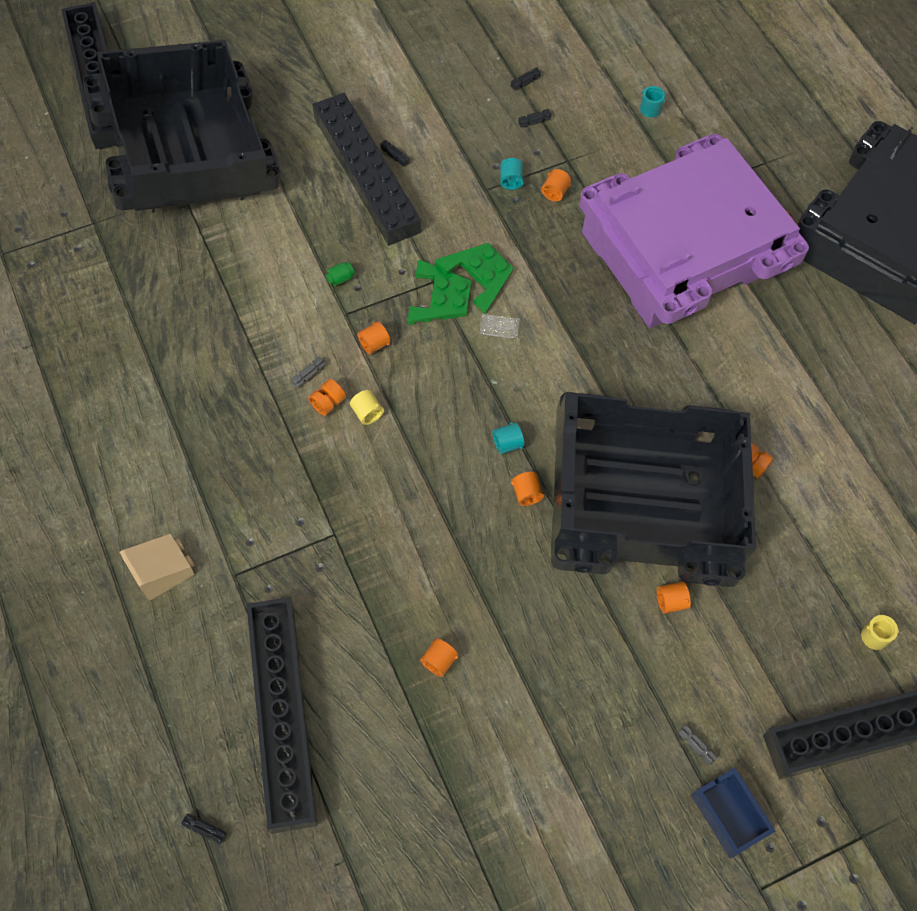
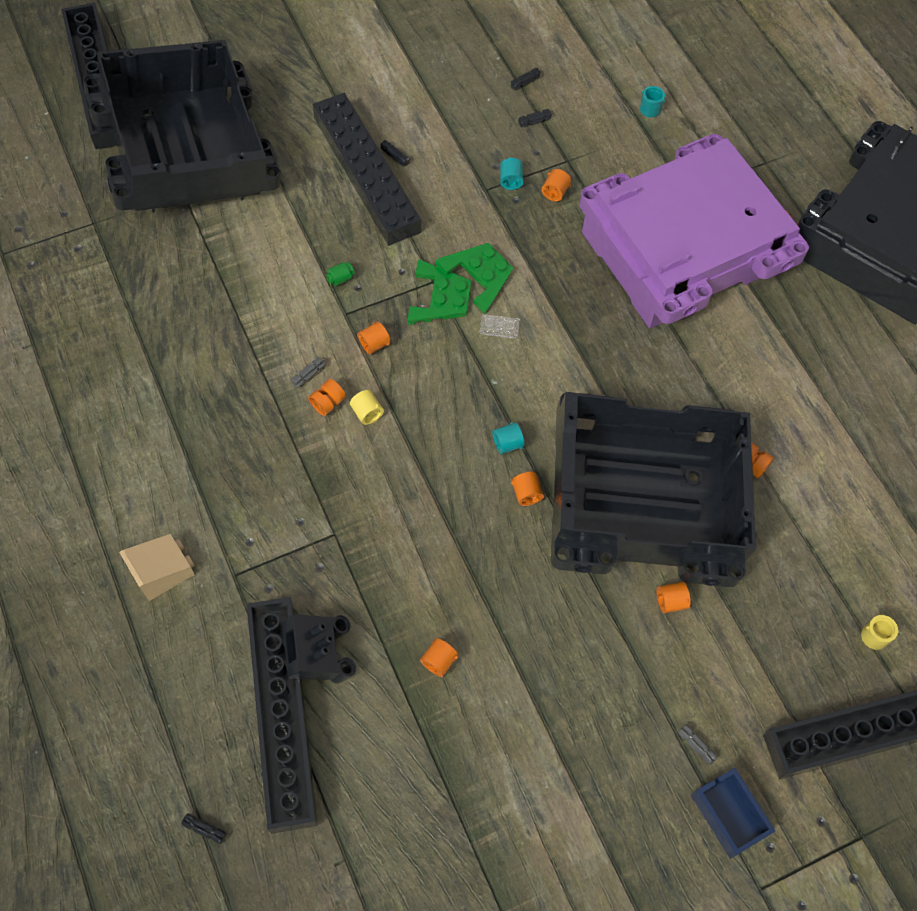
none -> black piece [282,614,356,683]

